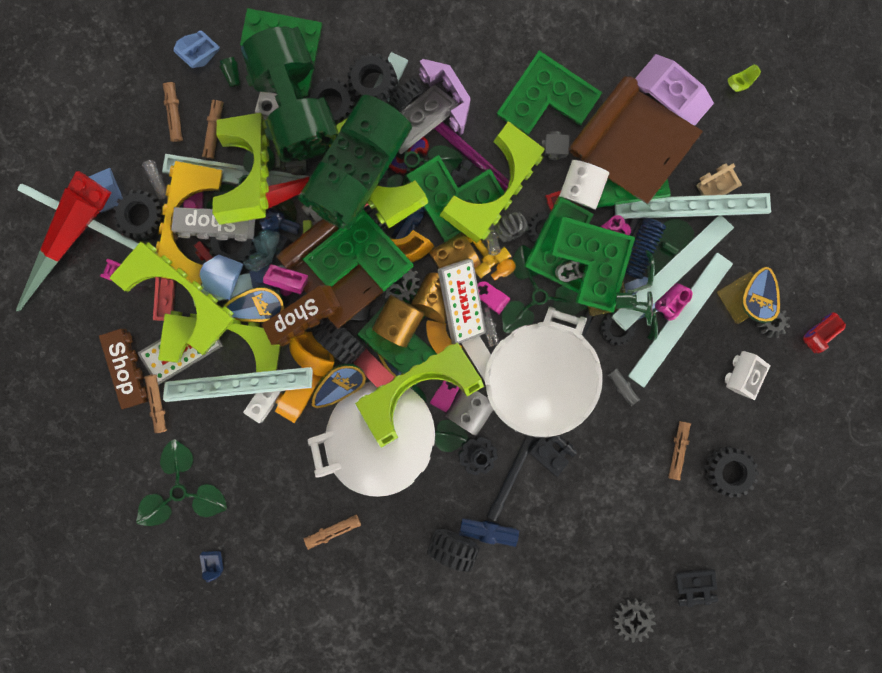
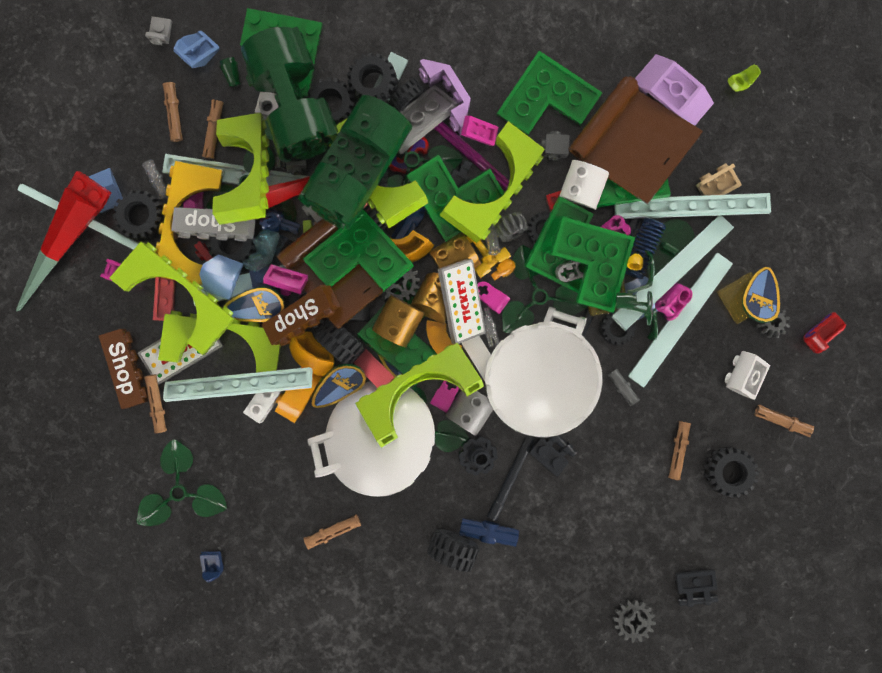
none -> light grey bracket [145,16,172,45]
none -> dark pink tile [461,116,499,146]
none -> yellow hinge [627,254,643,270]
none -> medium nougat pin [754,405,814,437]

